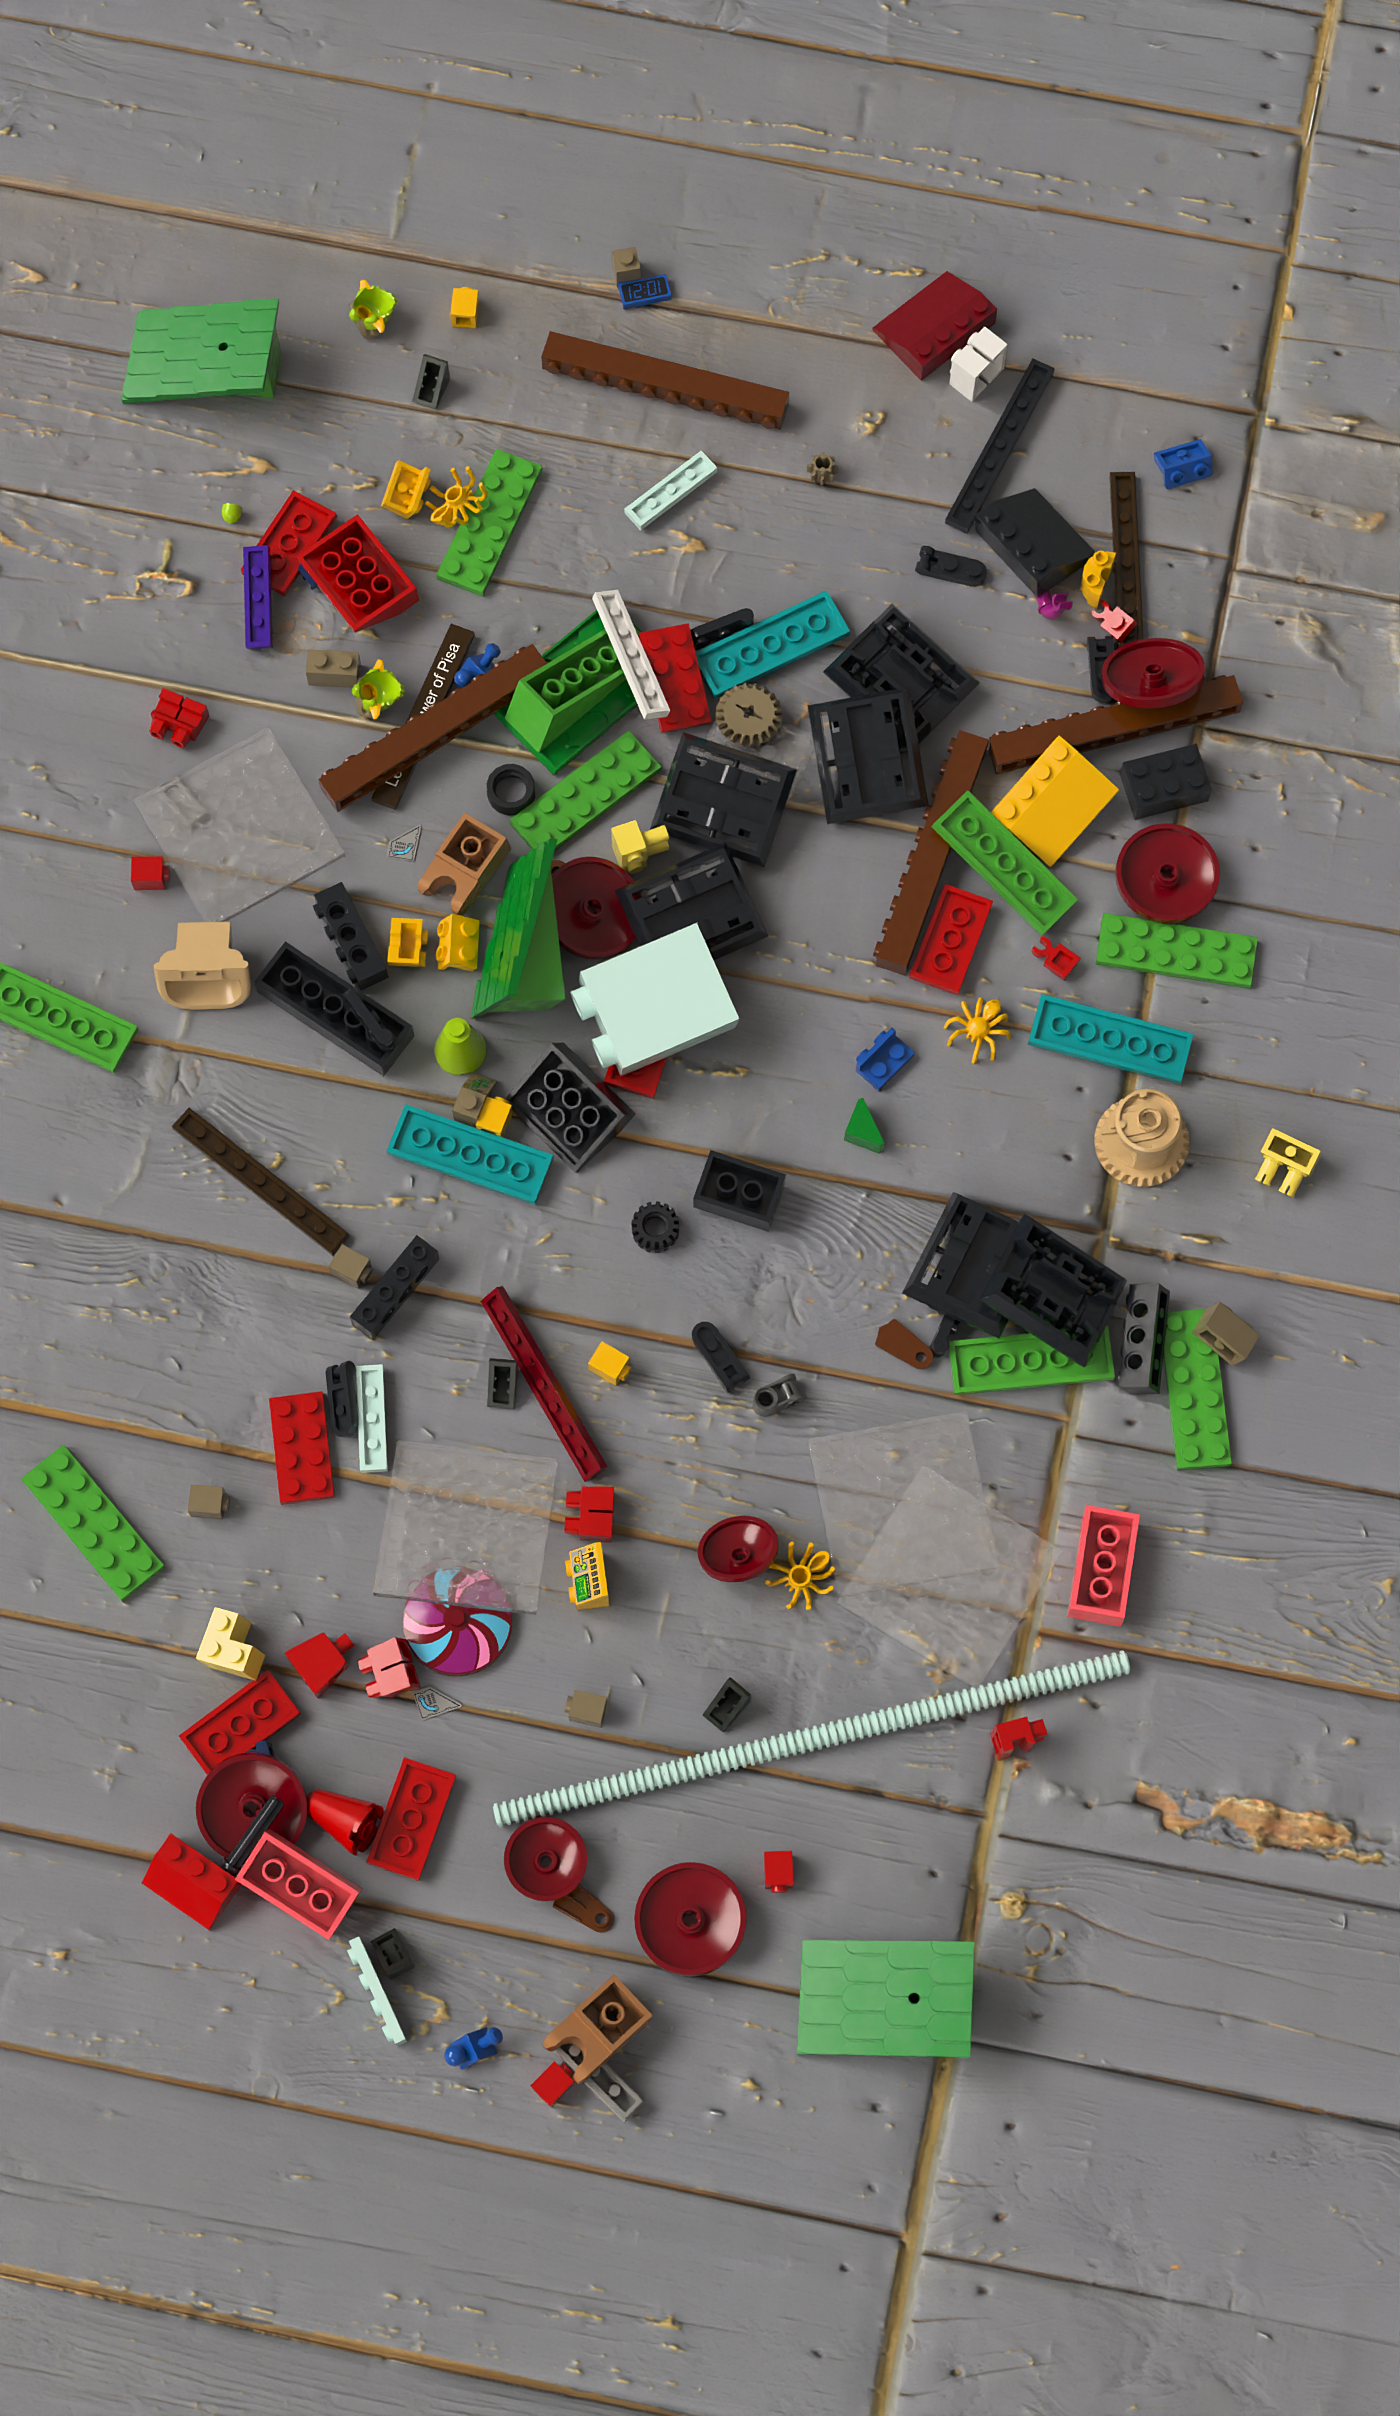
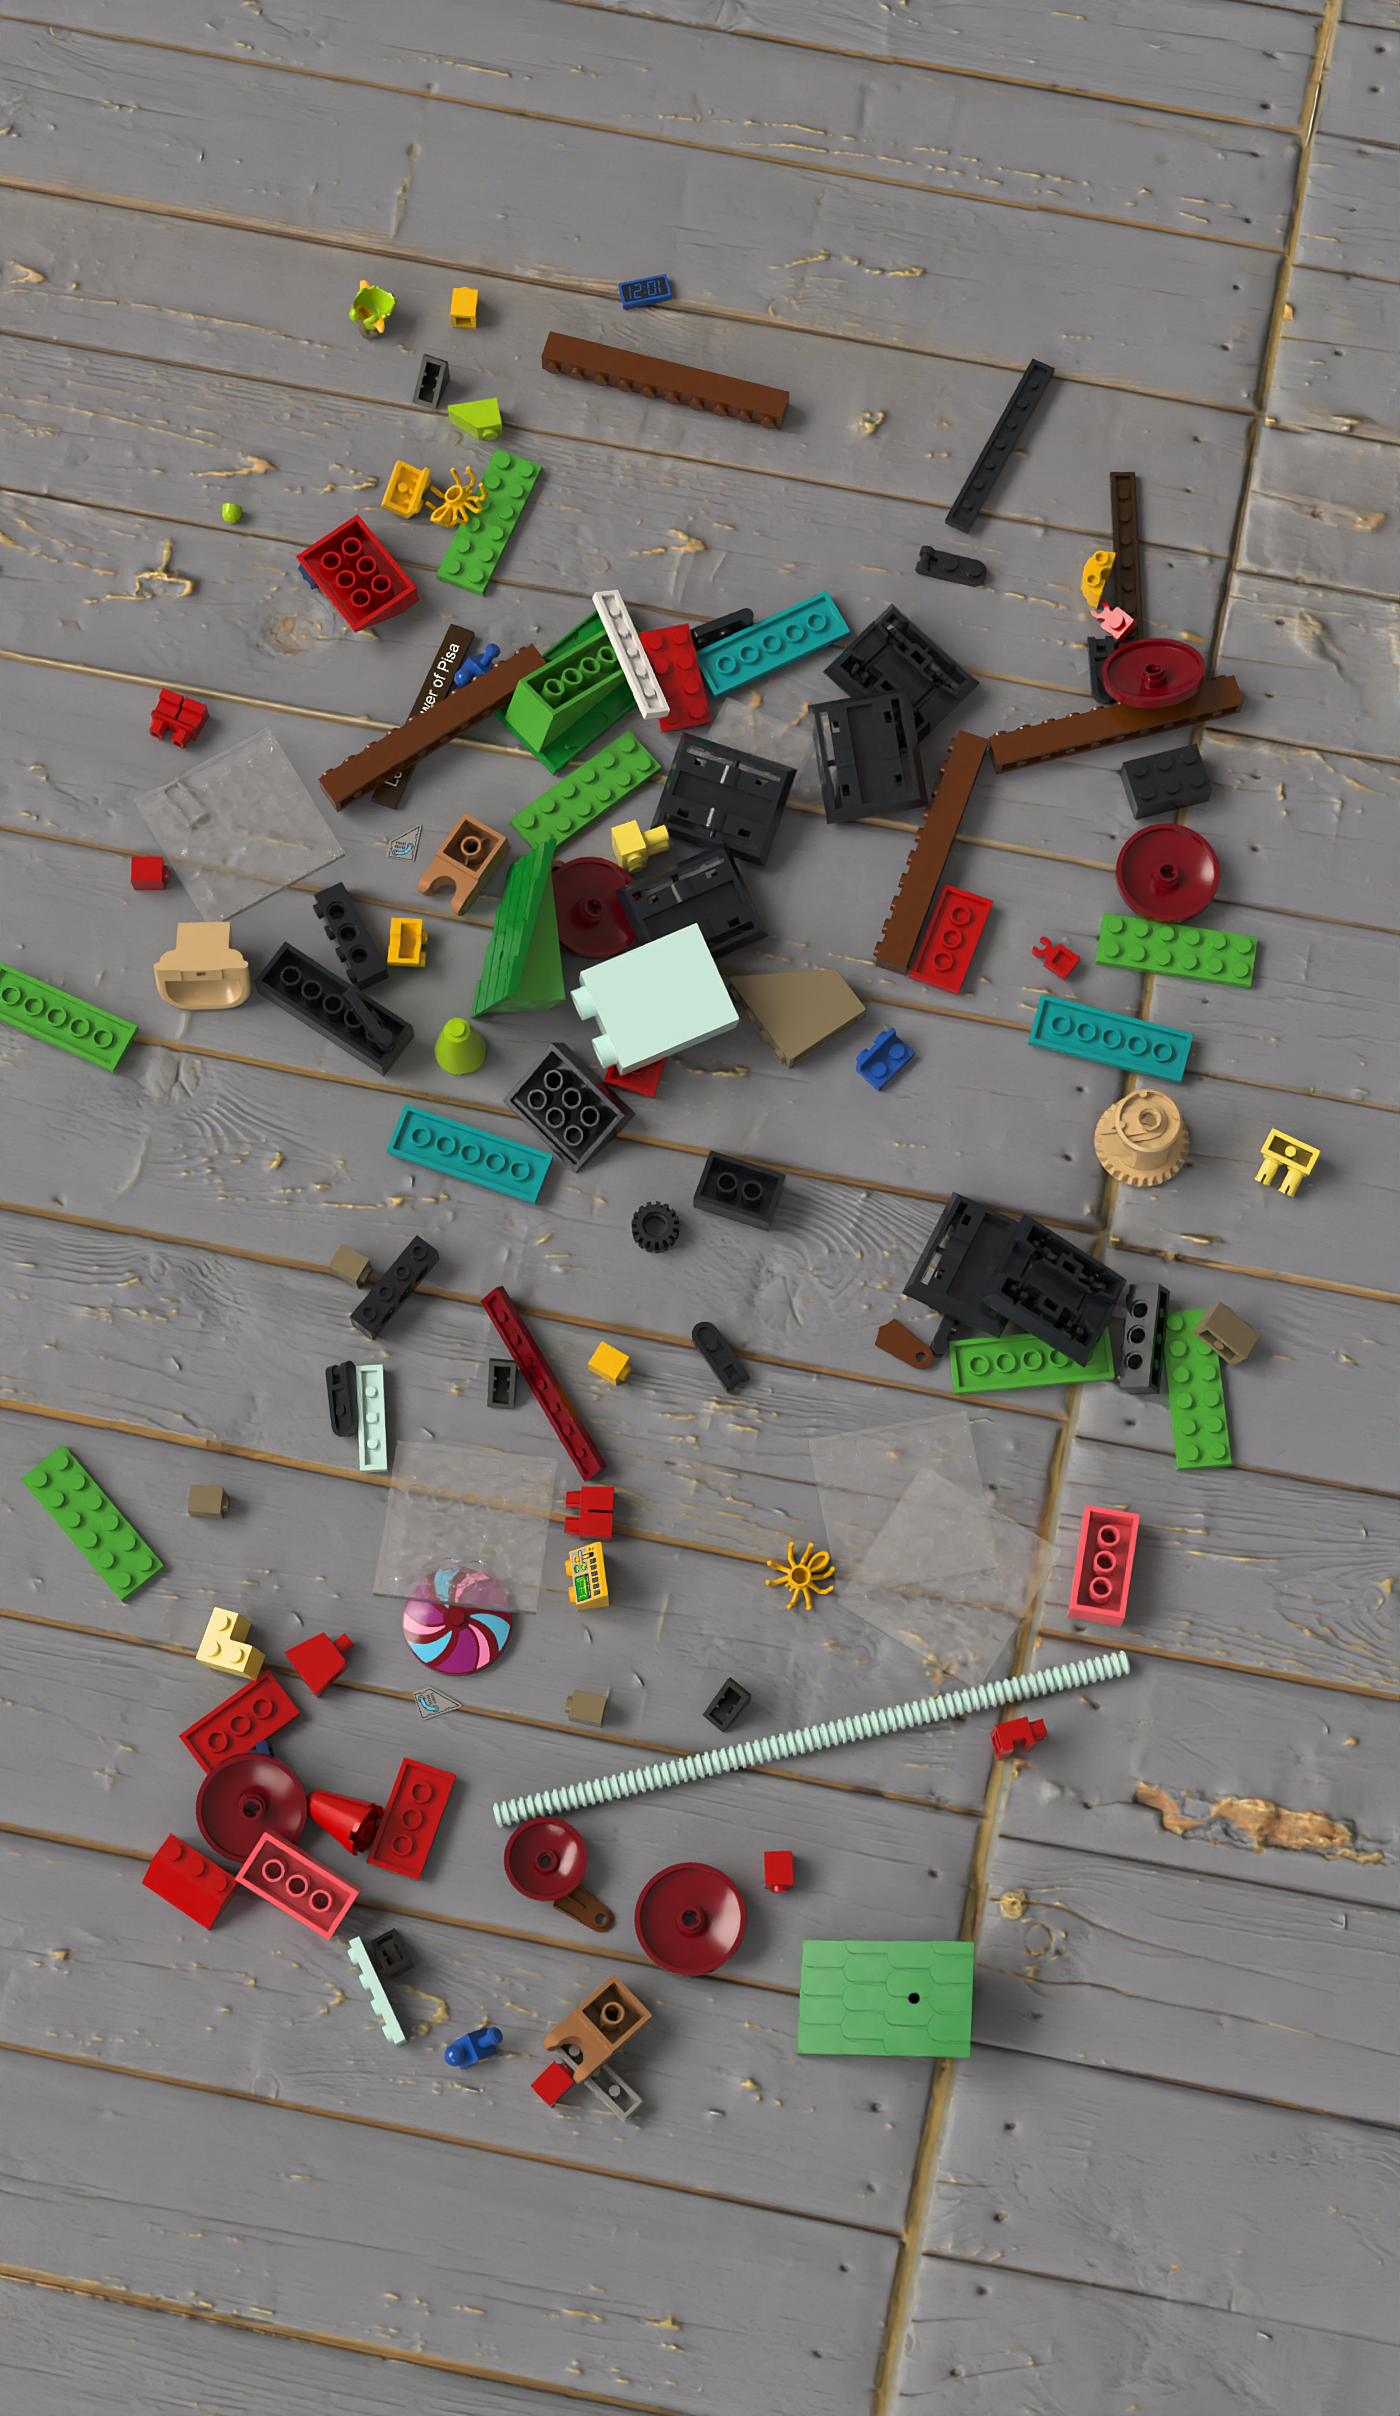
piece [121,298,282,404] -> none
dark brown tile [172,1108,350,1256] -> none
black axle [222,1796,284,1876] -> none
red plate [241,490,337,597] -> none
dark purple plate [243,545,273,649] -> none
red plate [269,1391,335,1505] -> none
dark tan brick [306,649,361,688] -> none
lime hair [352,659,405,720] -> none
hips [358,1637,421,1698] -> none
yellow bracket [436,914,480,972] -> none
dark tan slope [452,1072,497,1128] -> none
yellow brick [476,1097,513,1137] -> none
black tyre [486,764,535,816] -> none
dark tan brick [612,247,641,288] -> none
light aqua plate [624,451,717,531] -> none
dark red dish [697,1516,779,1582] -> none
dark tan gear [716,682,782,746] -> none
dark grey piece [752,1374,806,1417] -> none
dark tan gear [807,452,838,486] -> none
green slope [844,1098,885,1154] -> none
dark red slope [872,271,997,381] -> none
bright green plate [931,790,1078,936] -> none
yellow animal [944,997,1011,1064] -> none
white piece [949,327,1008,402] -> none
black slope [975,488,1095,598] -> none
yellow slope [991,736,1120,868] -> none
magenta piece [1035,590,1073,620] -> none
blue bracket [1154,439,1213,489] -> none
none -> lime slope [448,398,503,440]
none -> dark tan slope [728,969,866,1069]

